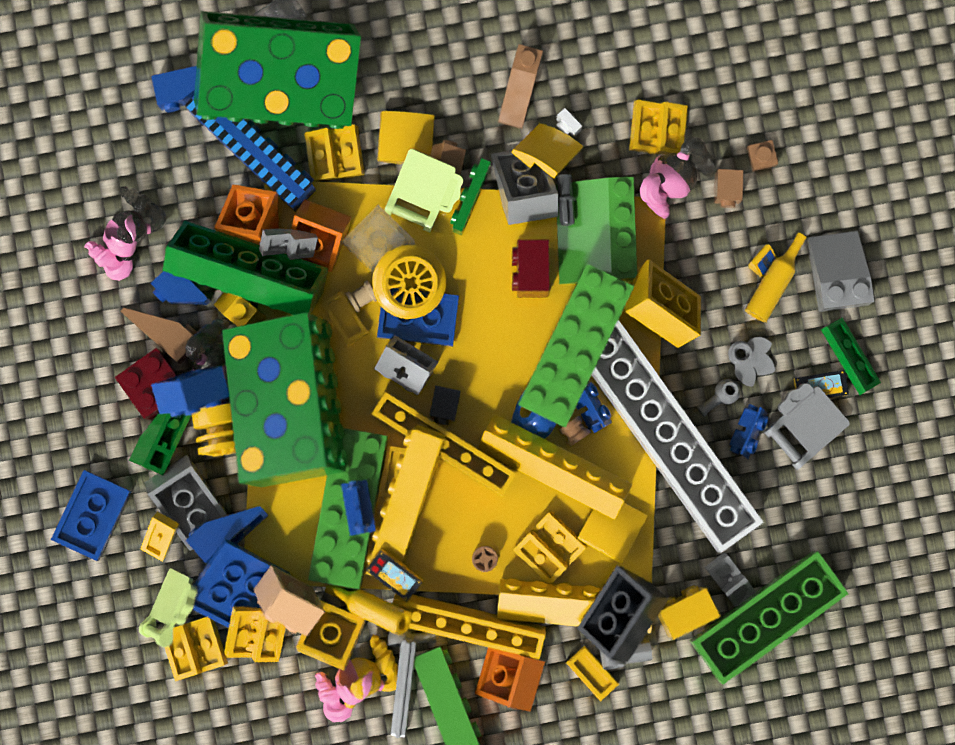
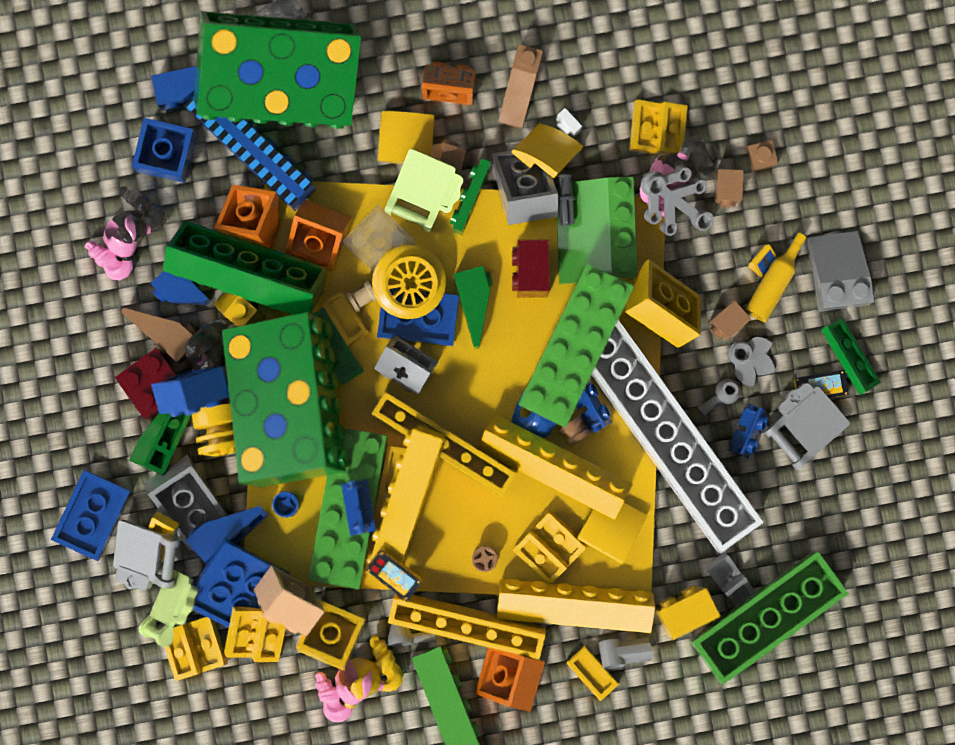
light grey slope [259,229,318,260] -> none
yellow slope [304,124,365,182] -> none
yellow piece [325,584,412,635] -> none
light grey axle [391,638,416,738] -> none
black brick [429,386,461,426] -> none
black slope [577,565,669,662] -> none
none -> piece [113,520,180,591]
none -> blue brick [132,118,198,183]
none -> blue wheel [272,492,300,518]
none -> green plate [313,308,364,386]
none -> orange slope [422,62,476,105]
none -> green slope [454,266,493,350]
none -> light grey plant [641,165,713,236]
none -> medium nougat brick [709,300,751,342]

